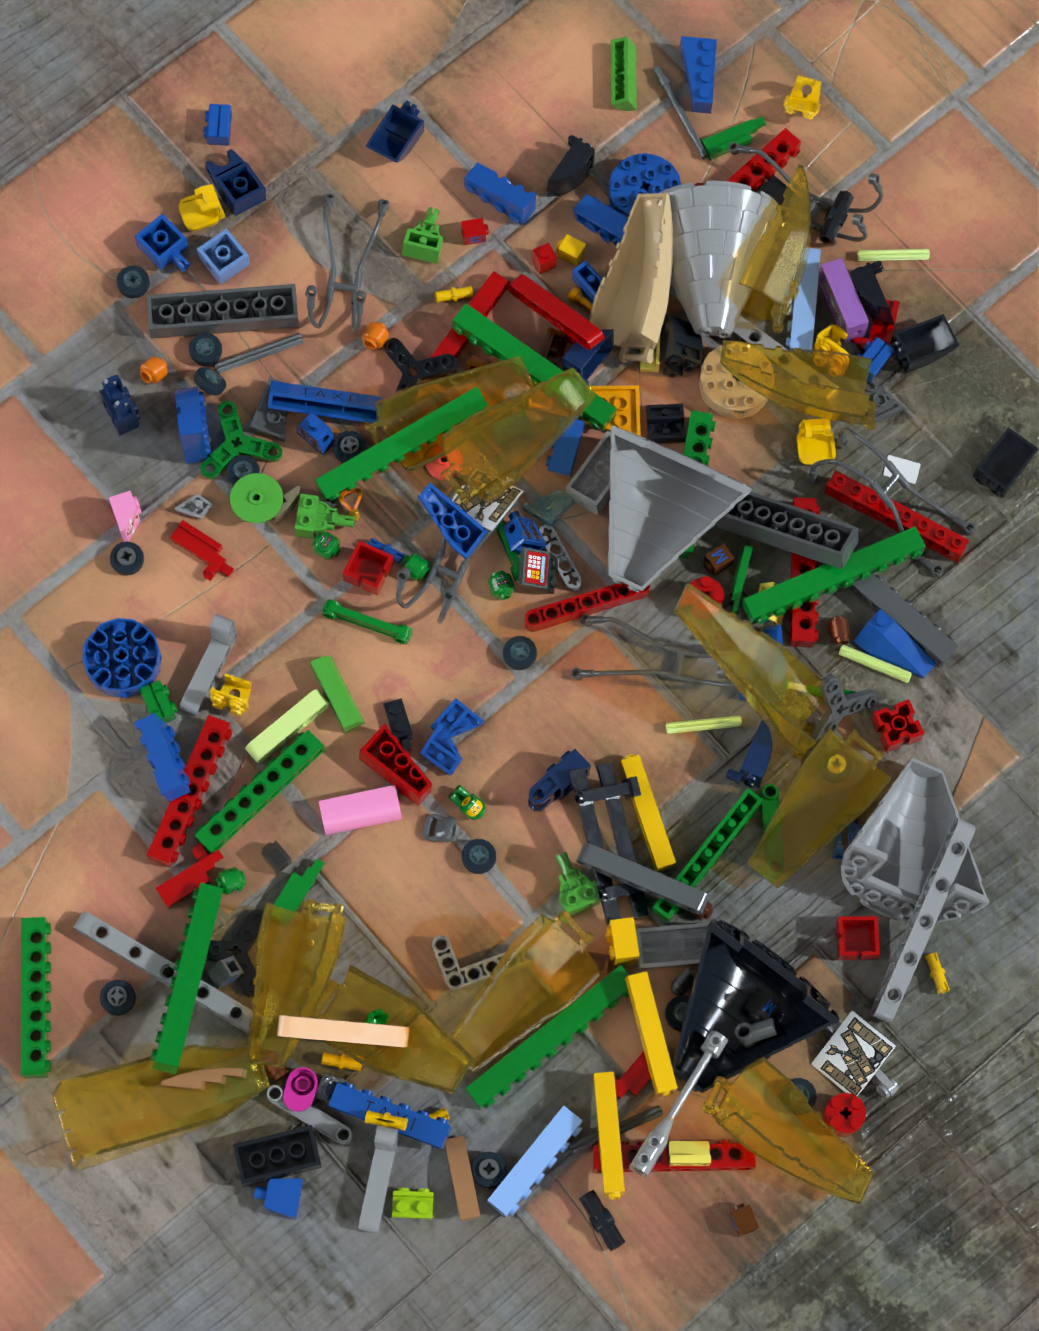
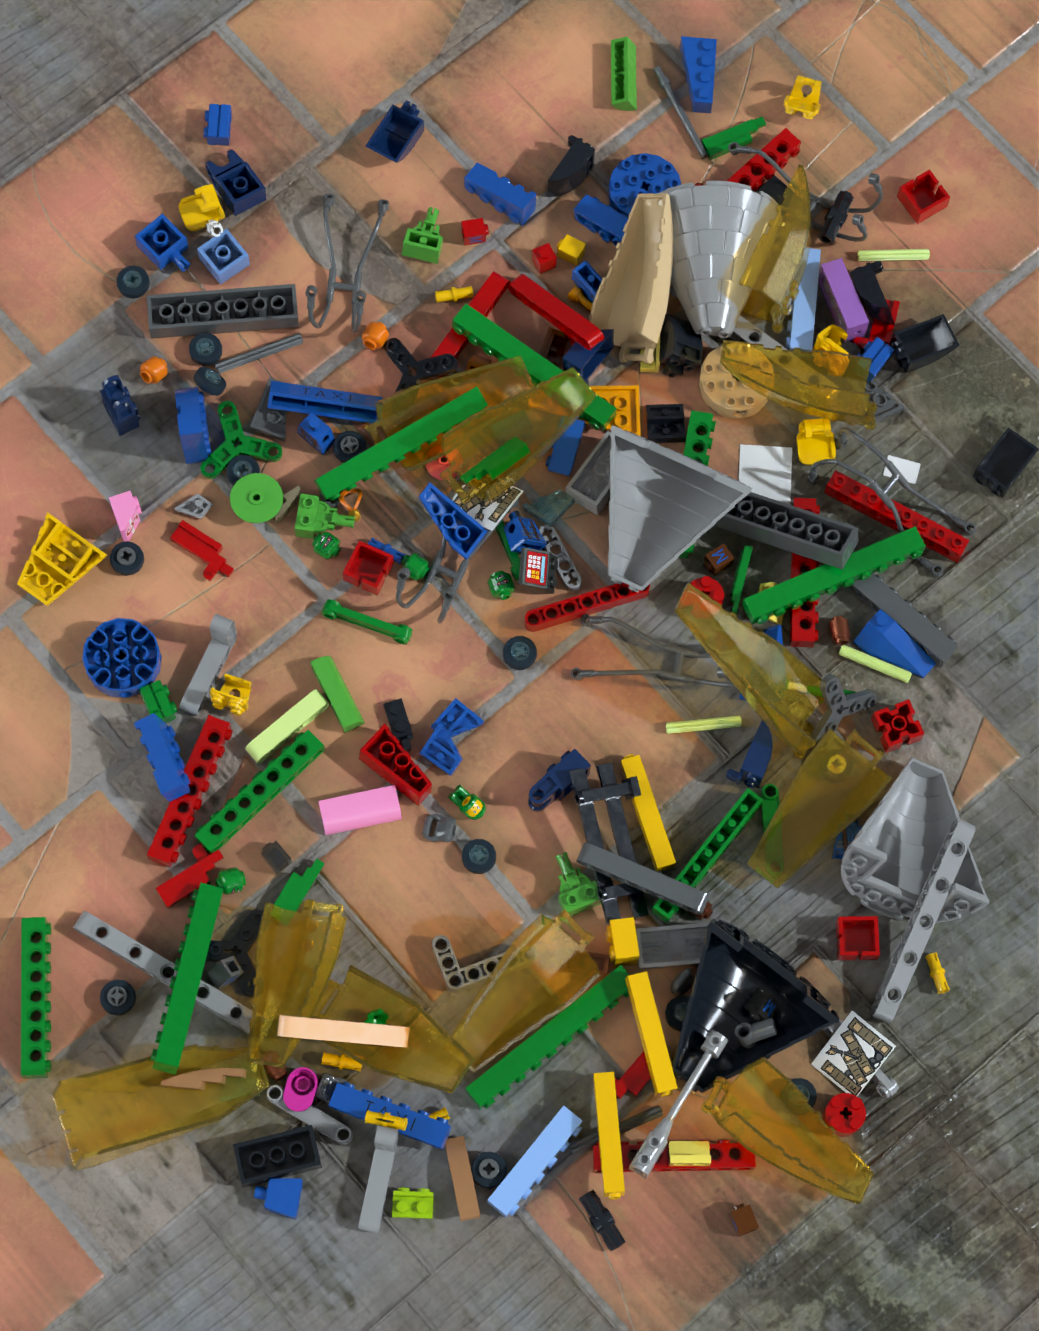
none -> yellow wedge [17,512,108,606]
none -> white pin [206,219,223,237]
none -> green piece [460,436,530,484]
none -> white sticker [739,444,792,505]
none -> red piece [897,169,950,224]

